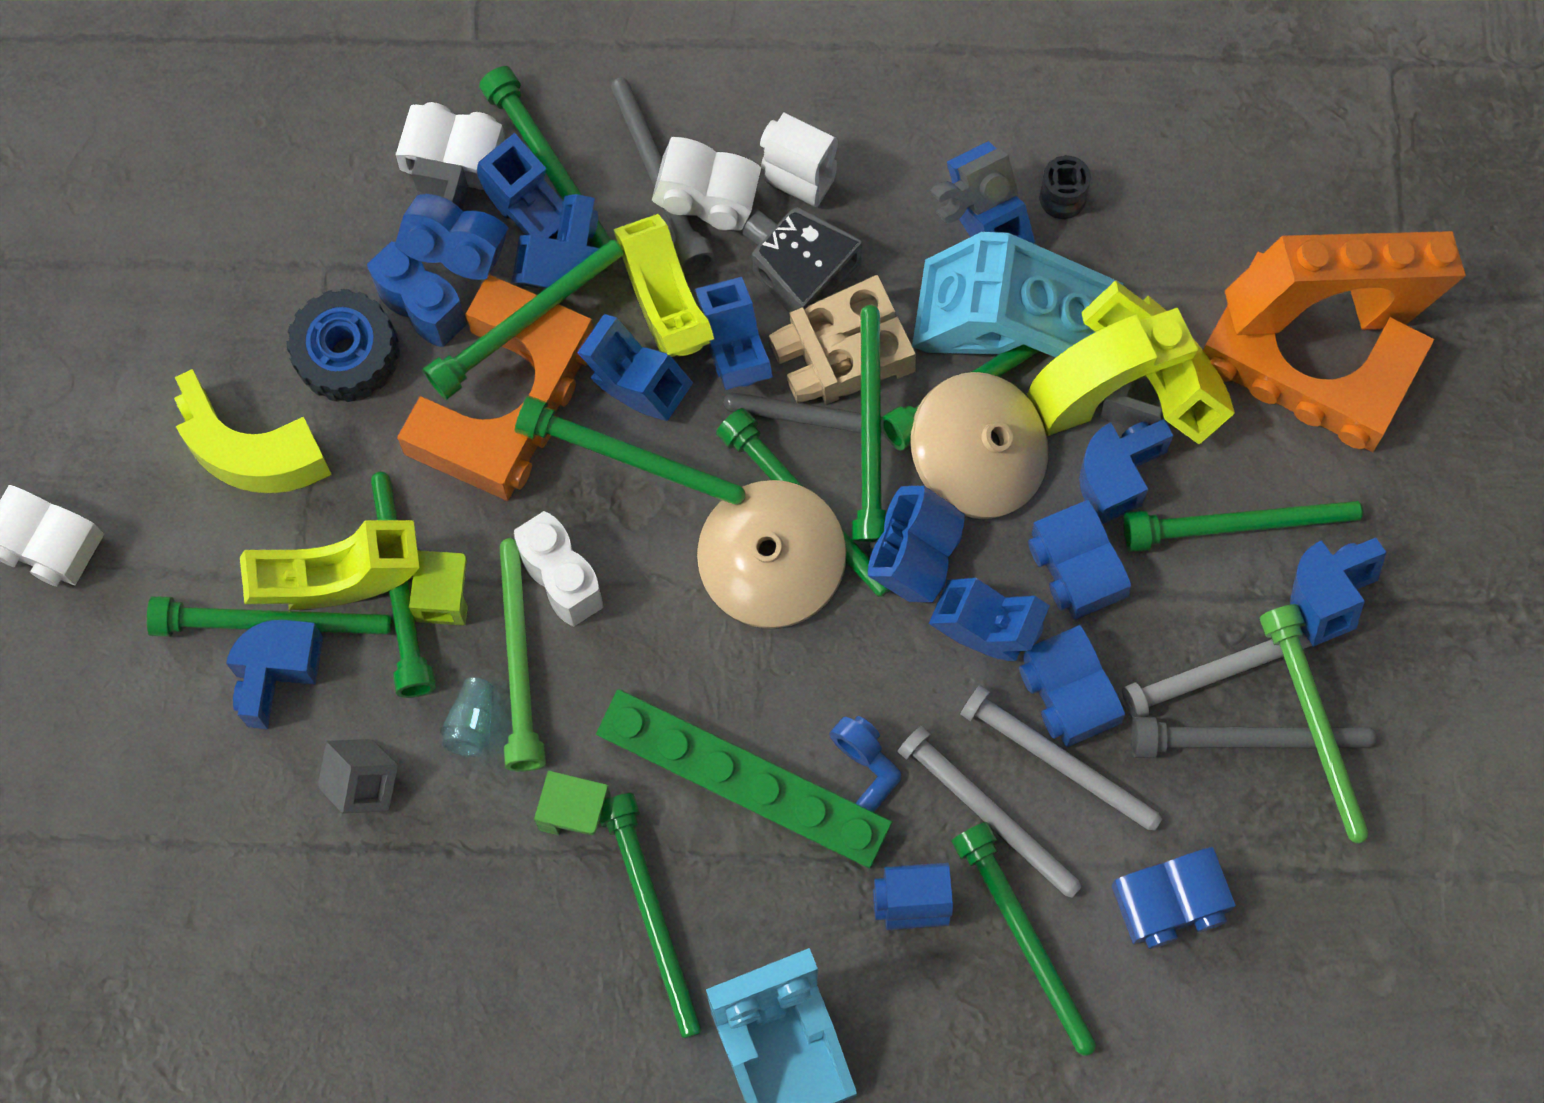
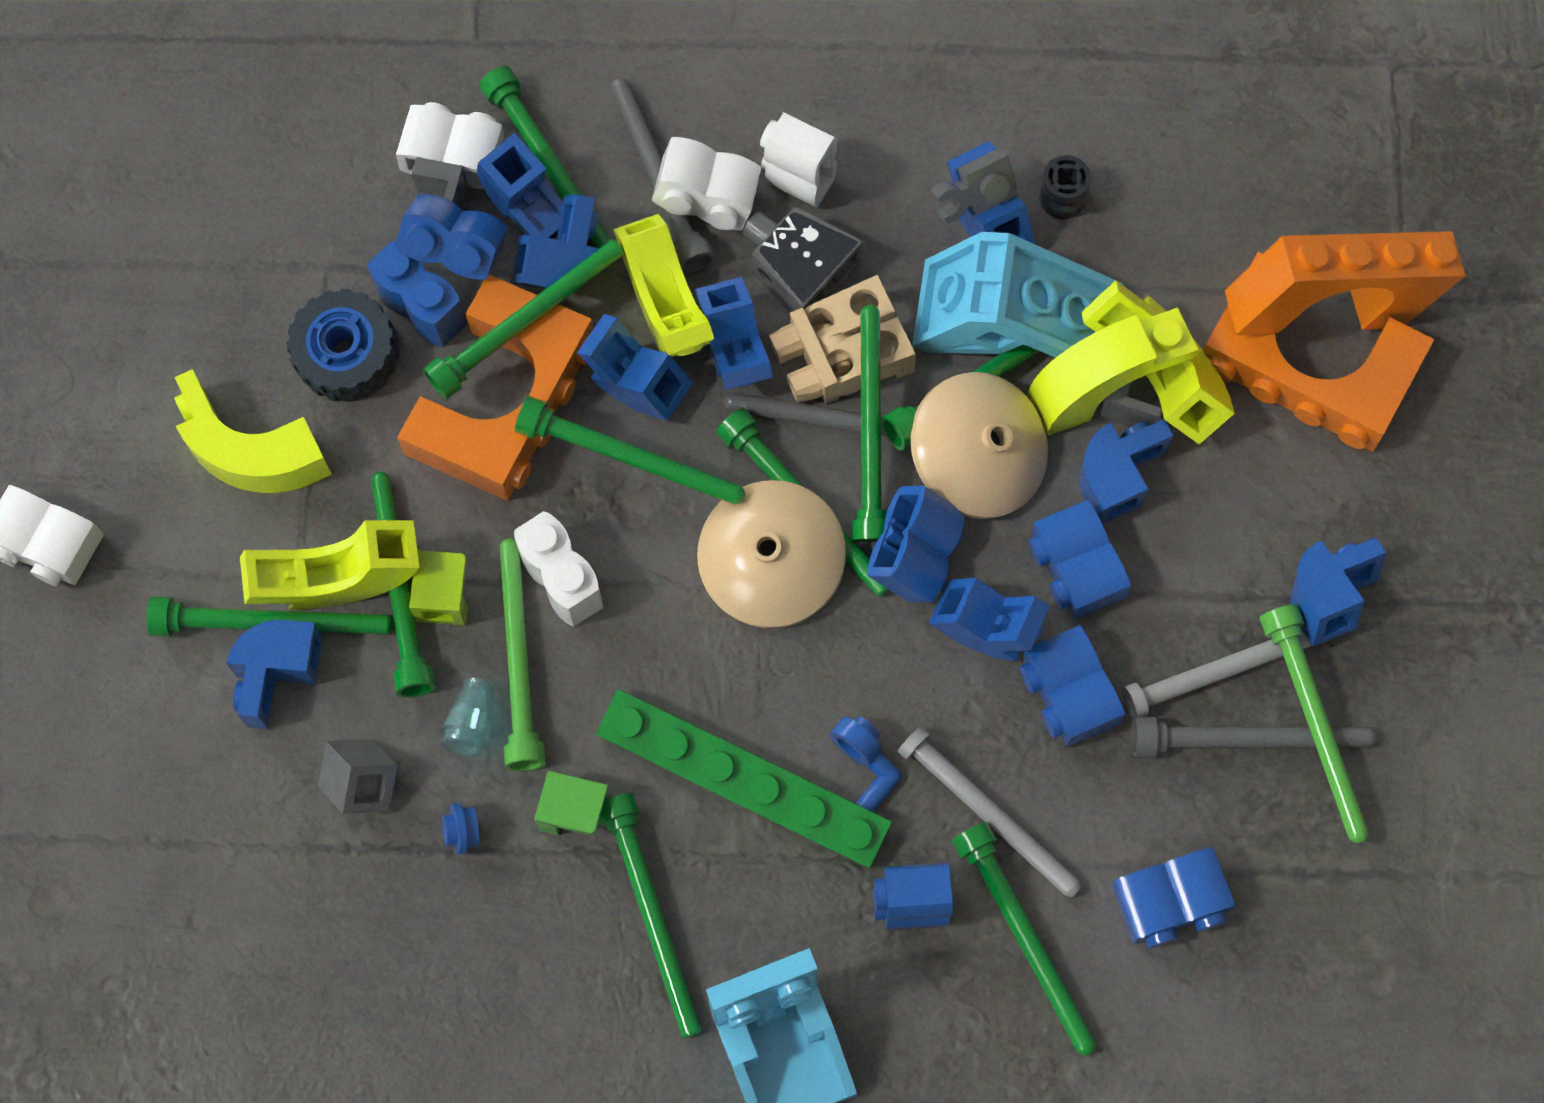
light grey bar [960,685,1162,831] -> none
green piece [1123,501,1363,552] -> none
none -> blue plate [442,803,479,855]

